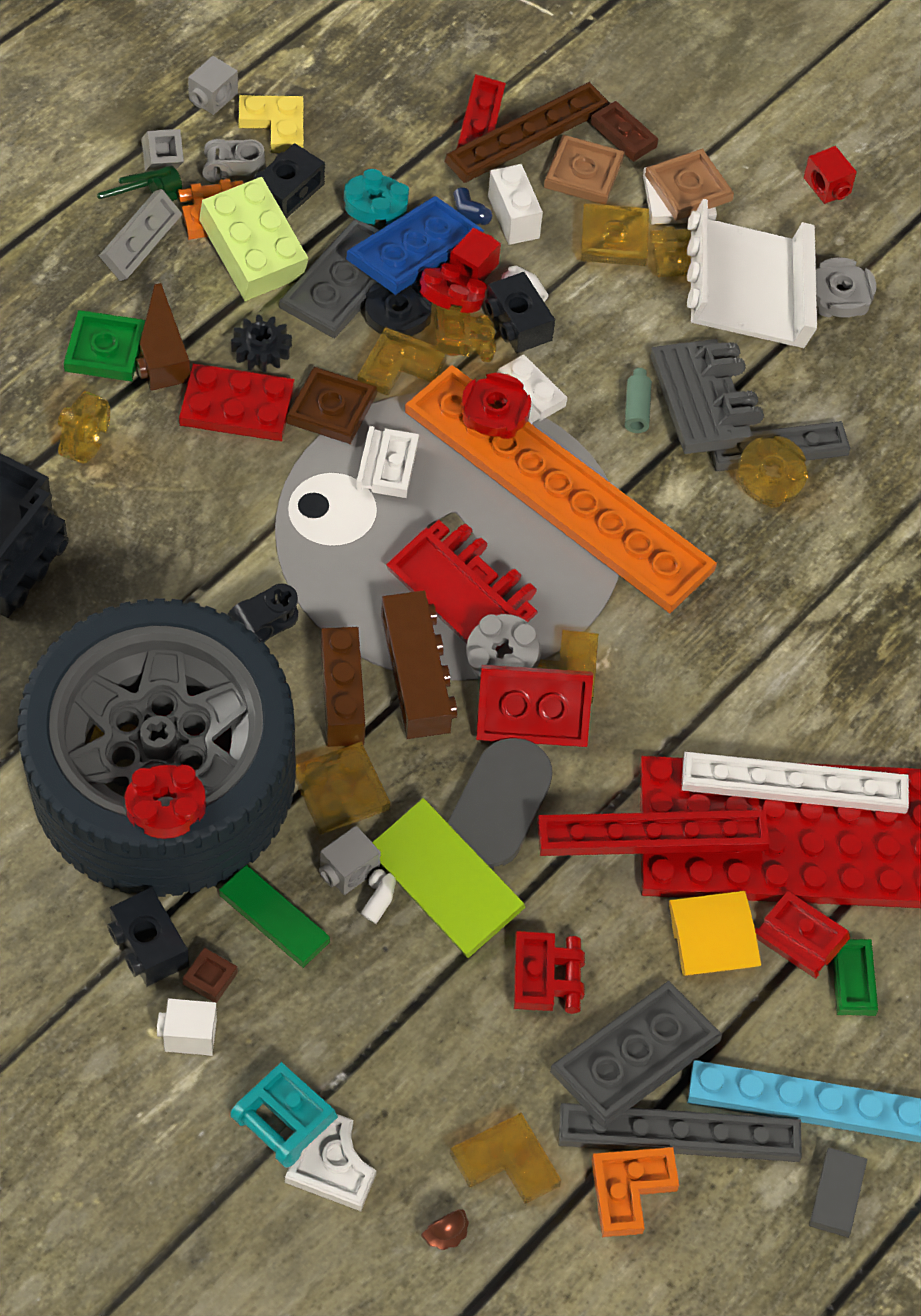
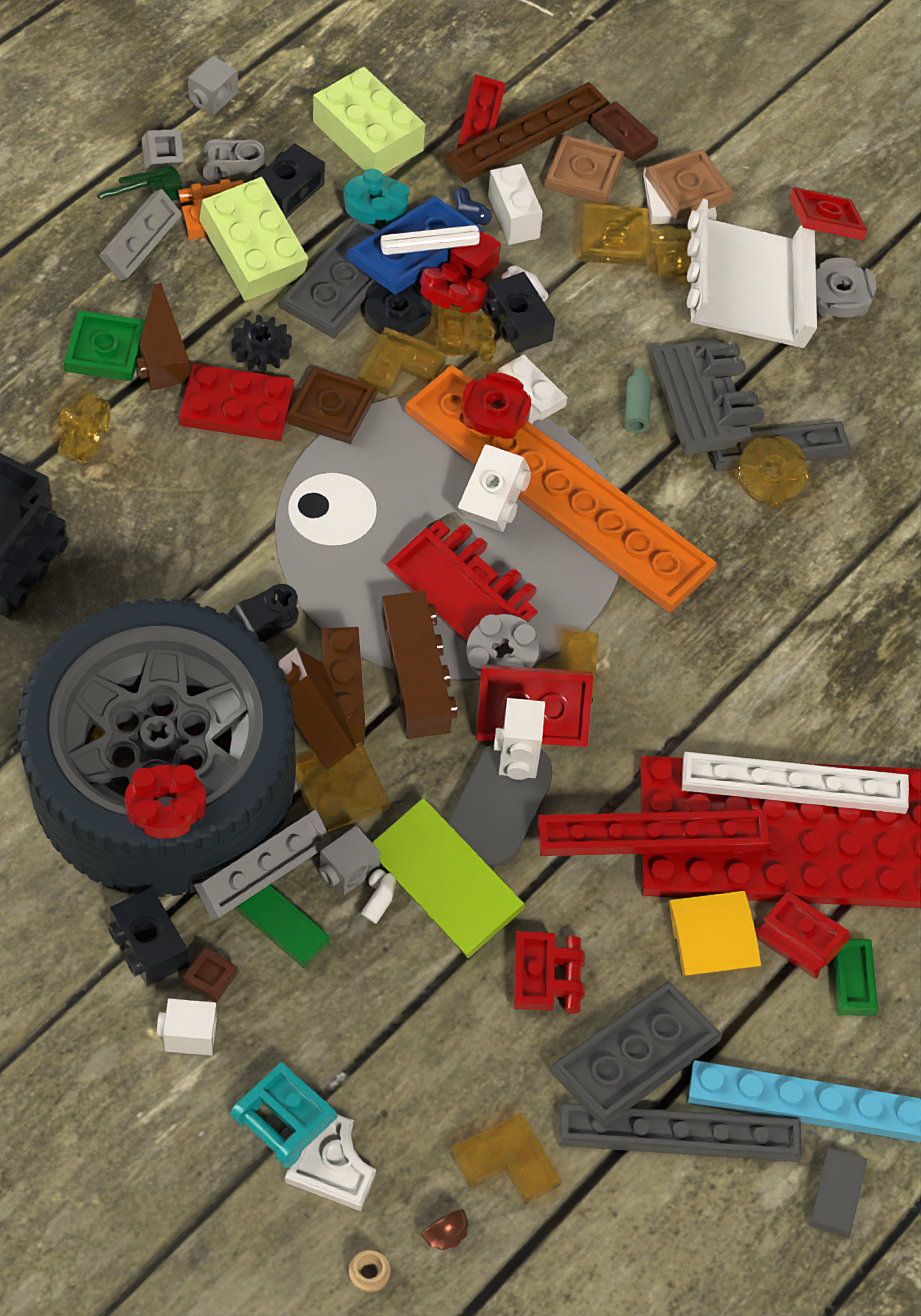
light yellow plate [239,95,303,153] -> none
white plate [356,426,419,498] -> none
orange plate [591,1147,679,1237] -> none
red brick [804,145,857,204] -> none
none -> light grey plate [194,809,332,919]
none -> reddish brown slope [278,648,357,769]
none -> yellowish green brick [313,66,425,174]
none -> tan plate [349,1250,391,1293]
none -> white axle [380,225,480,255]
none -> white brick [458,444,531,532]
none -> white brick [494,698,545,780]
none -> red tile [789,187,867,241]

